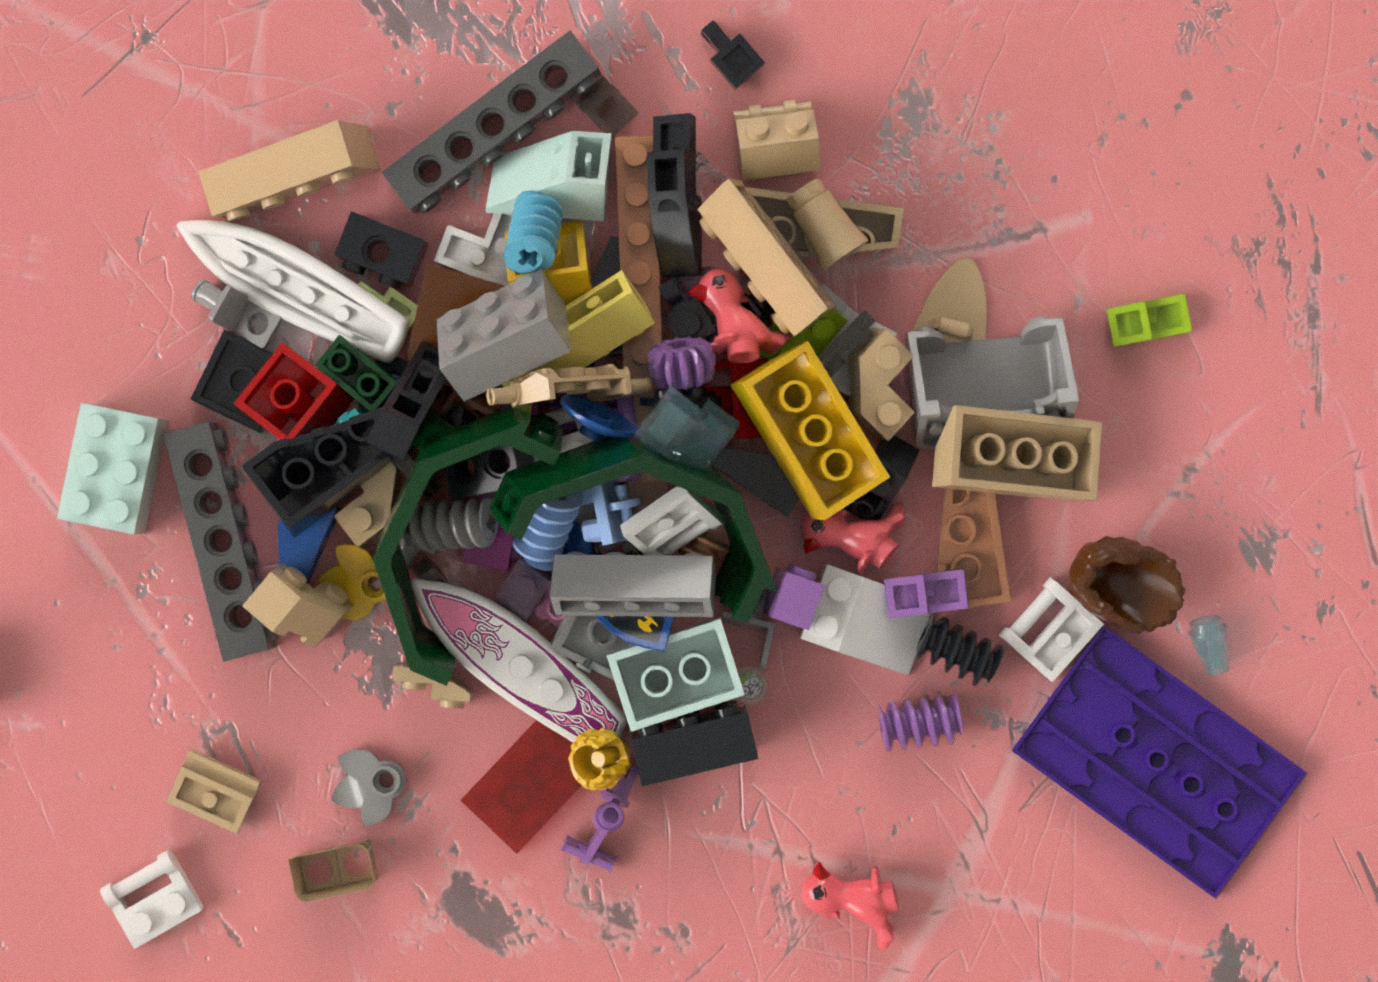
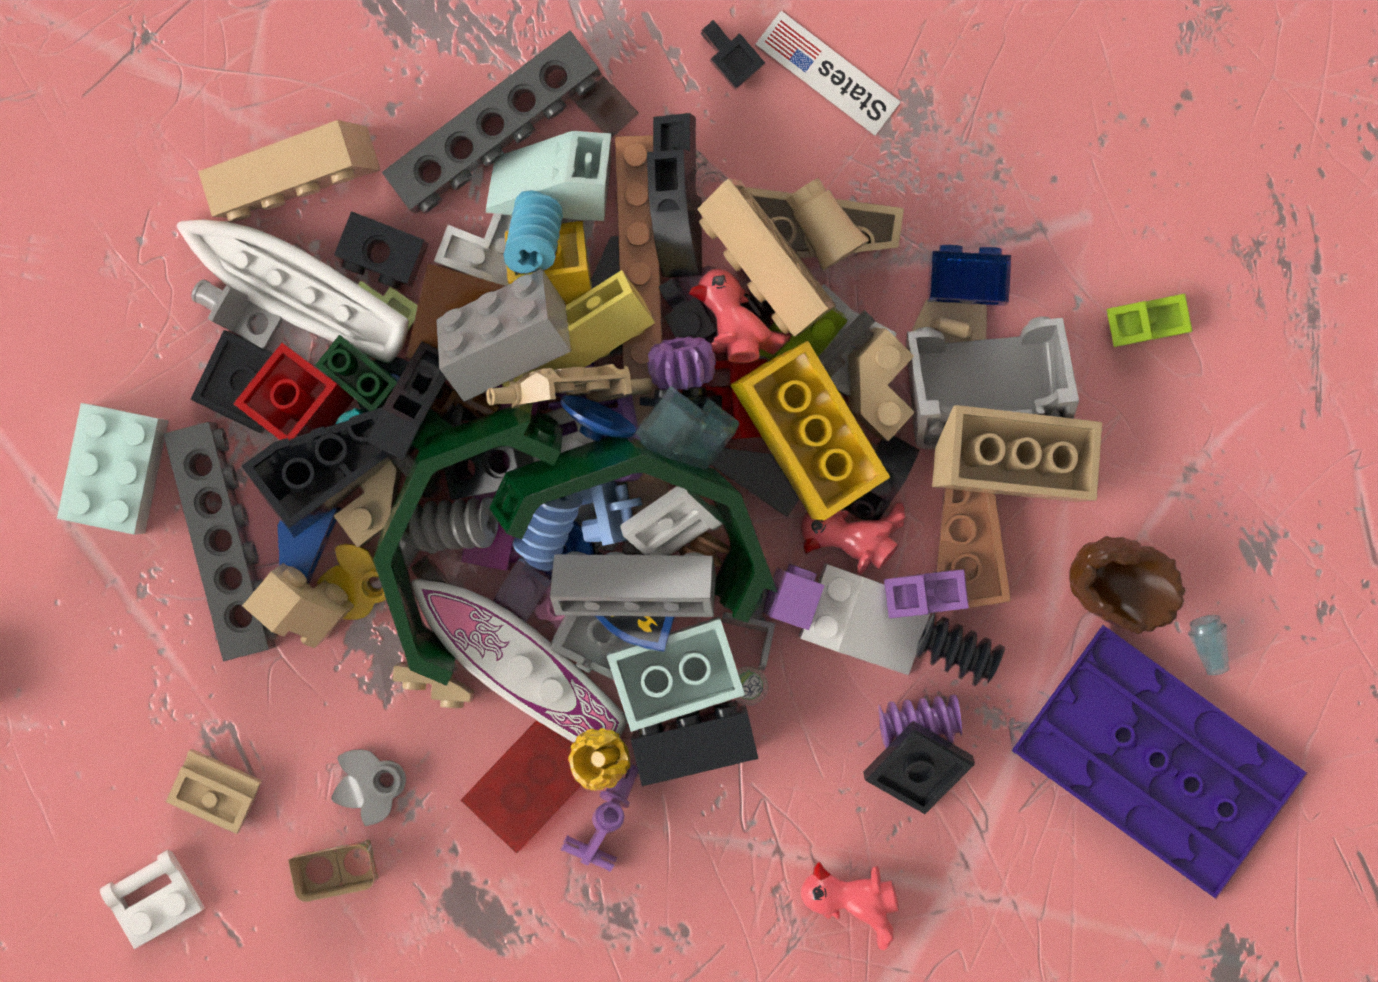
tan brick [733,99,820,181] -> none
white plate [998,577,1104,682] -> none
none -> white sticker [755,11,900,135]
none -> black tile [863,721,975,814]
none -> clear blue brick [927,245,1011,306]

